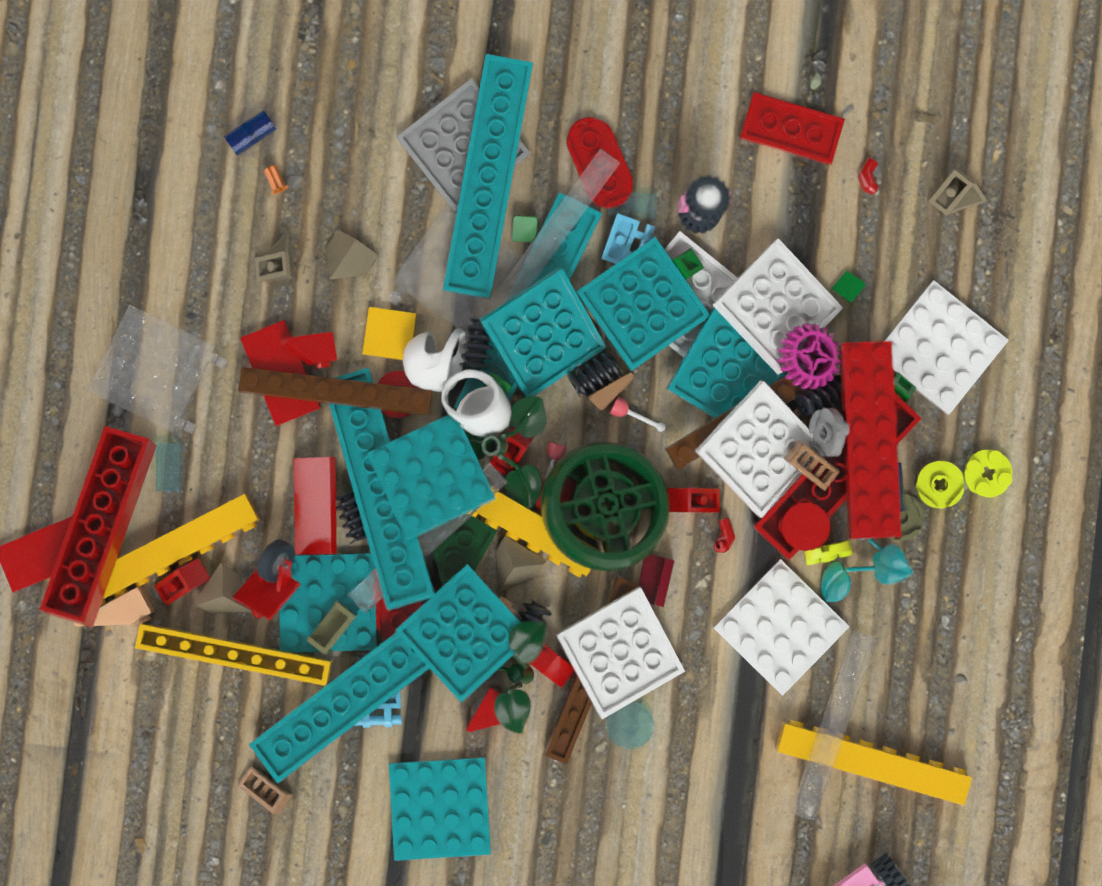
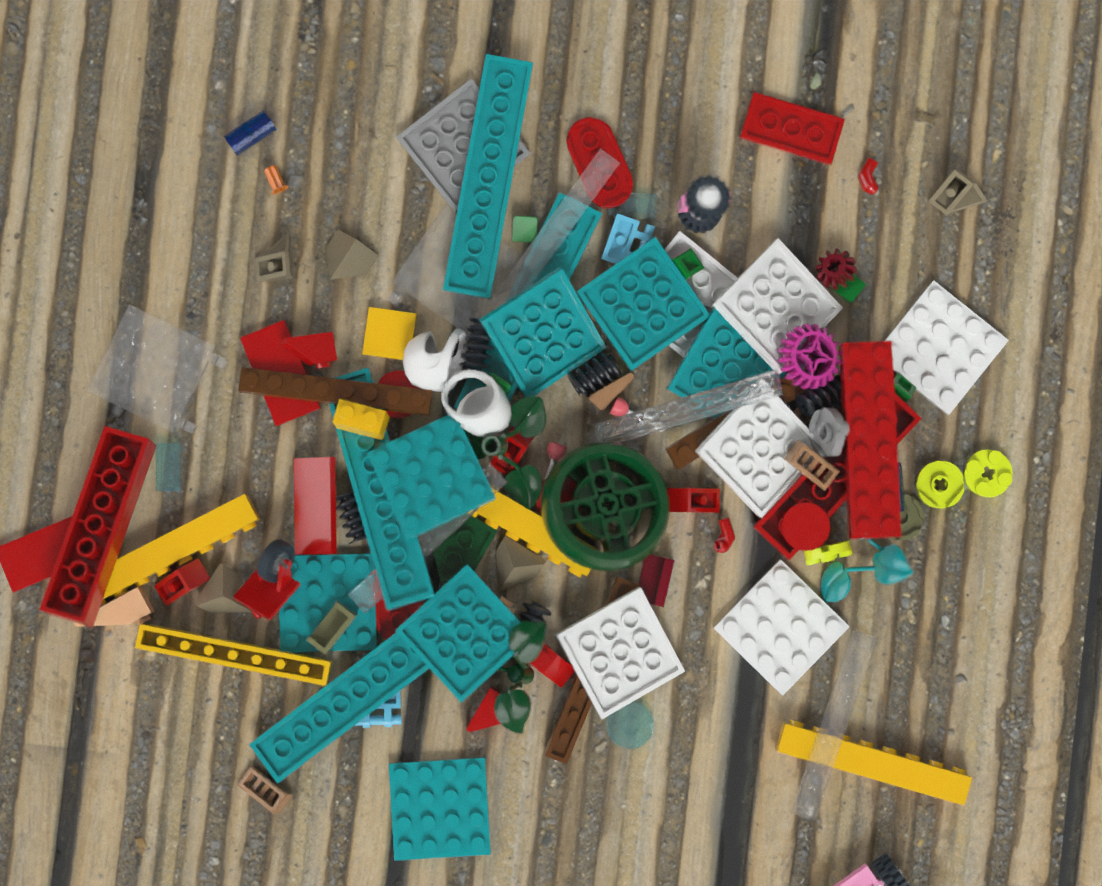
none -> yellow piece [332,399,390,440]
none -> clear plate [594,370,782,443]
none -> dark red gear [816,248,857,290]

